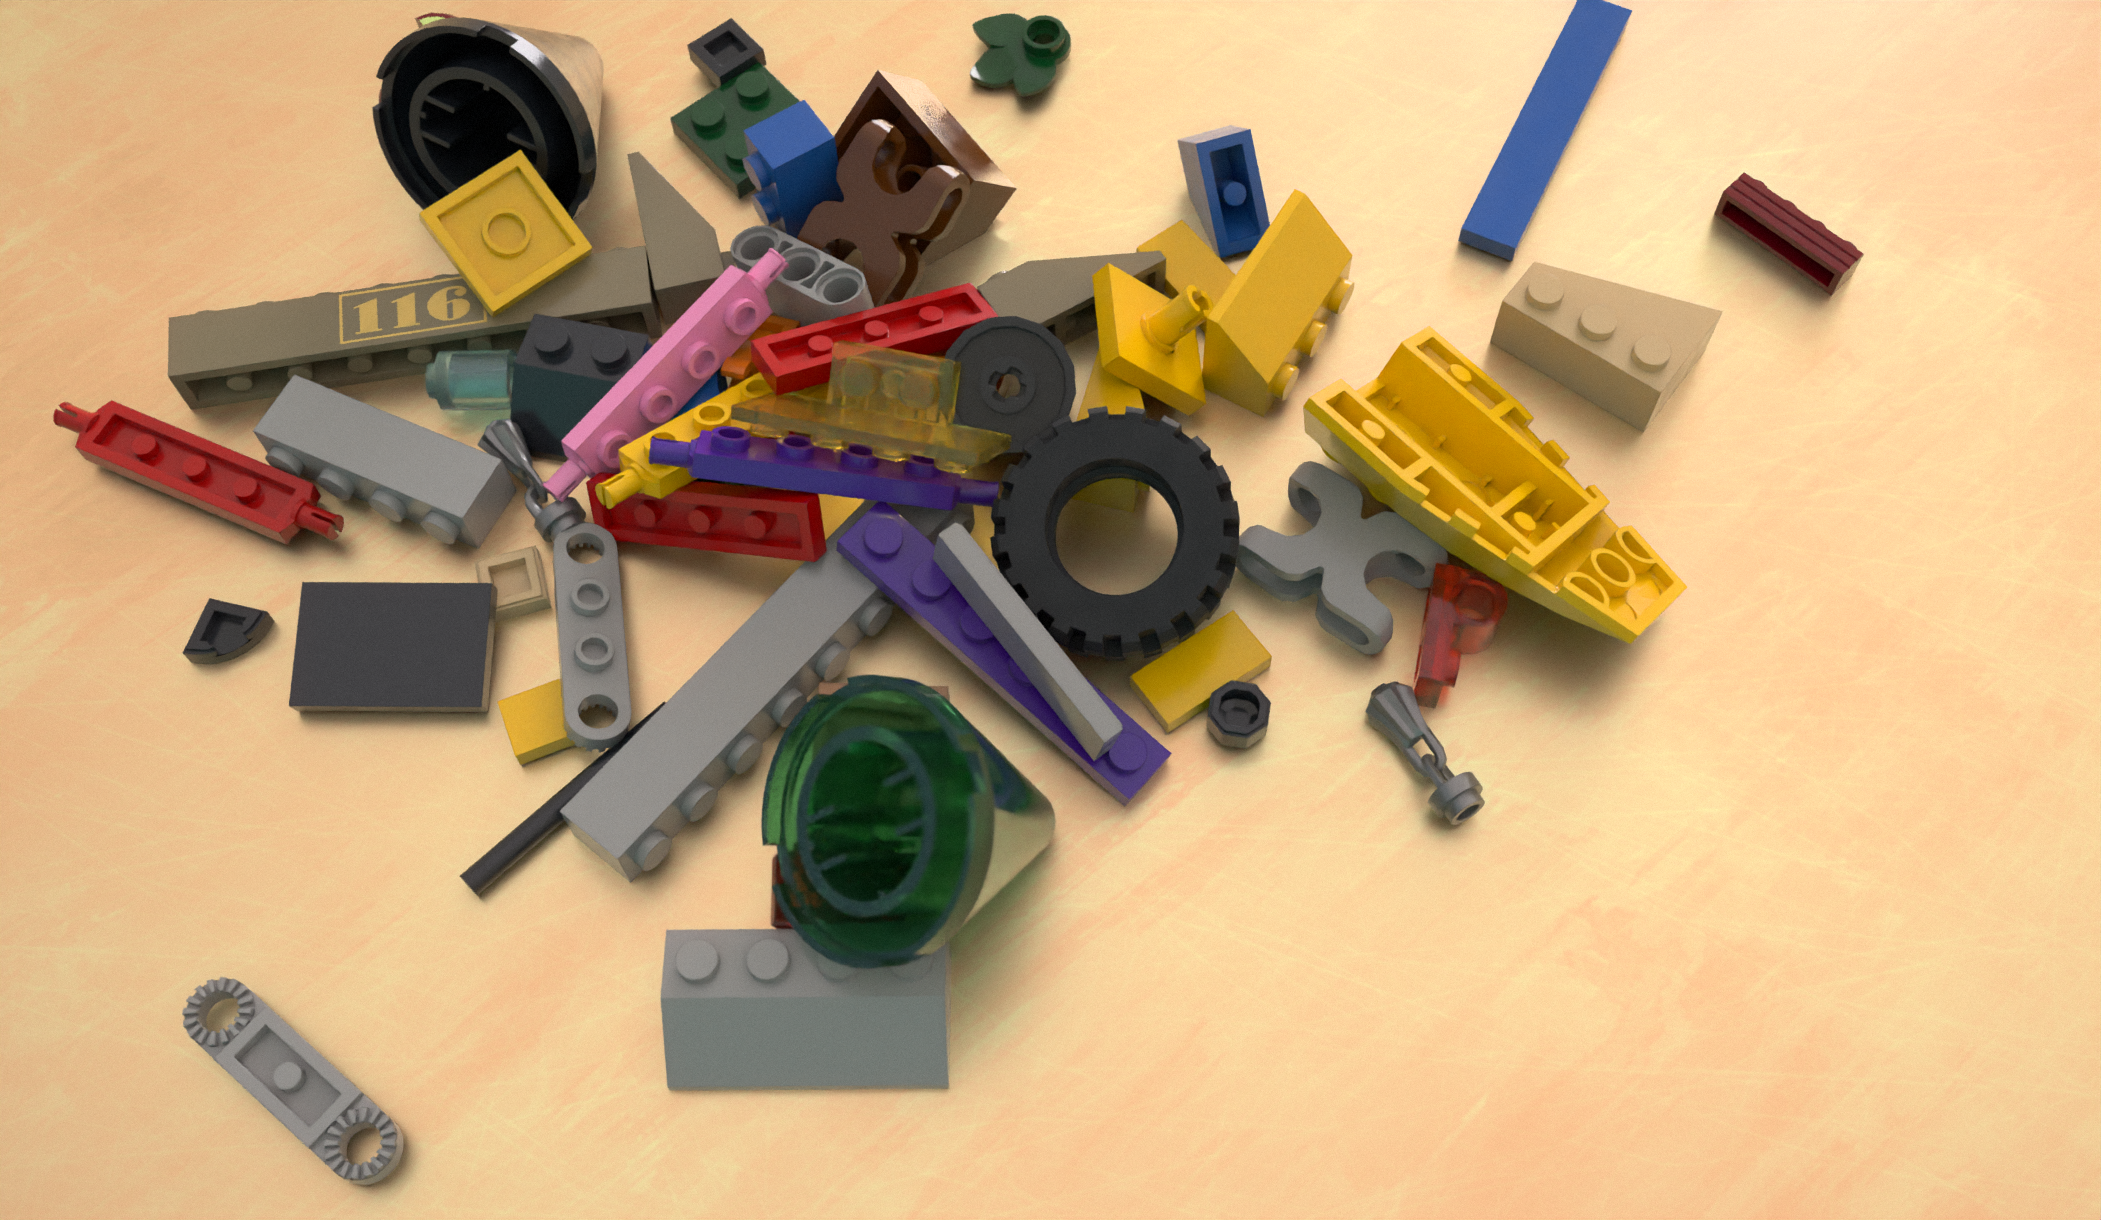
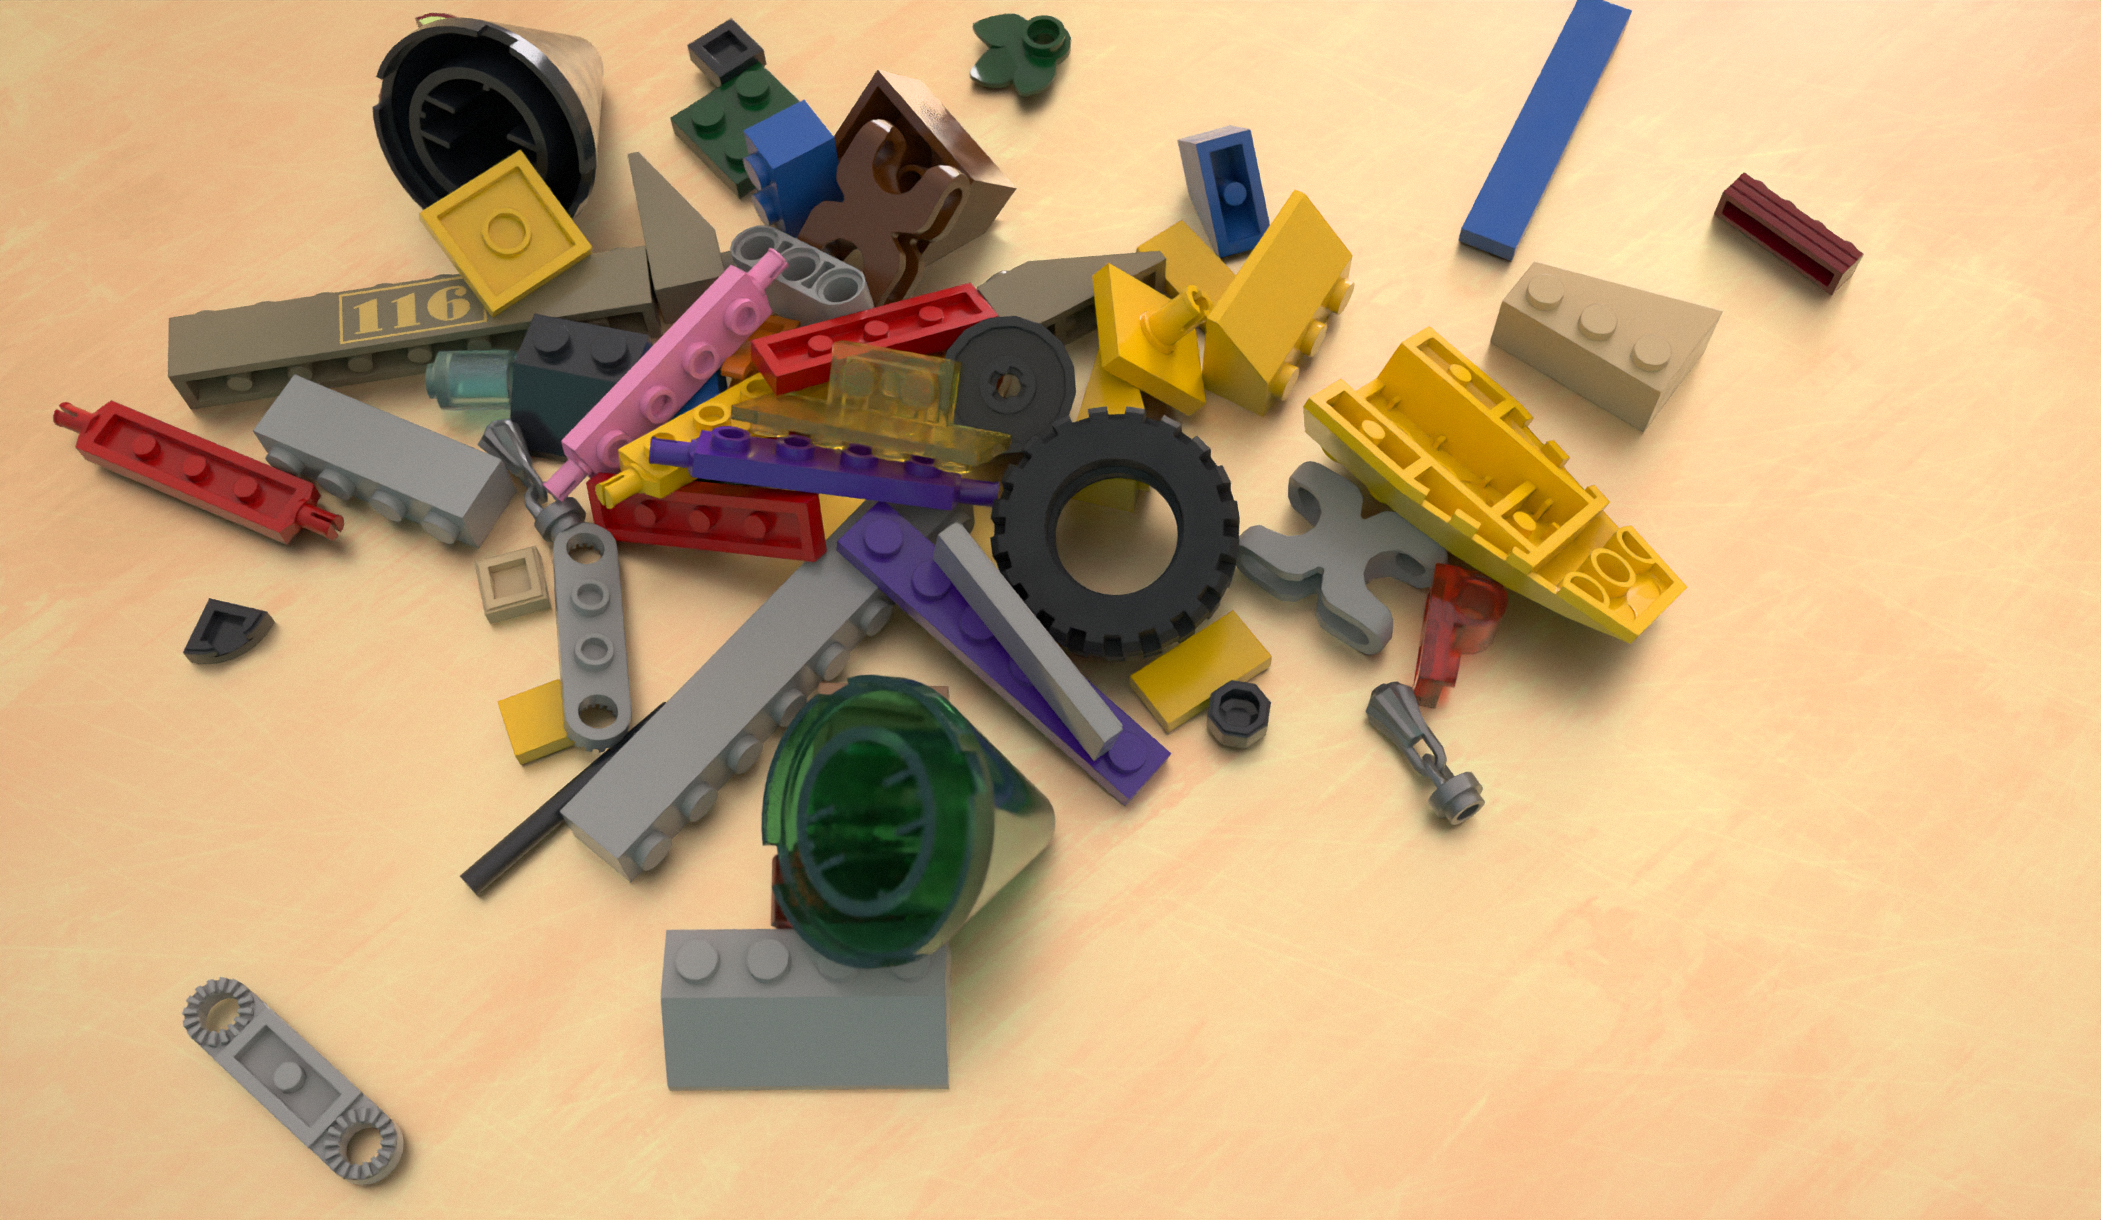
black tile [289,582,498,712] -> none

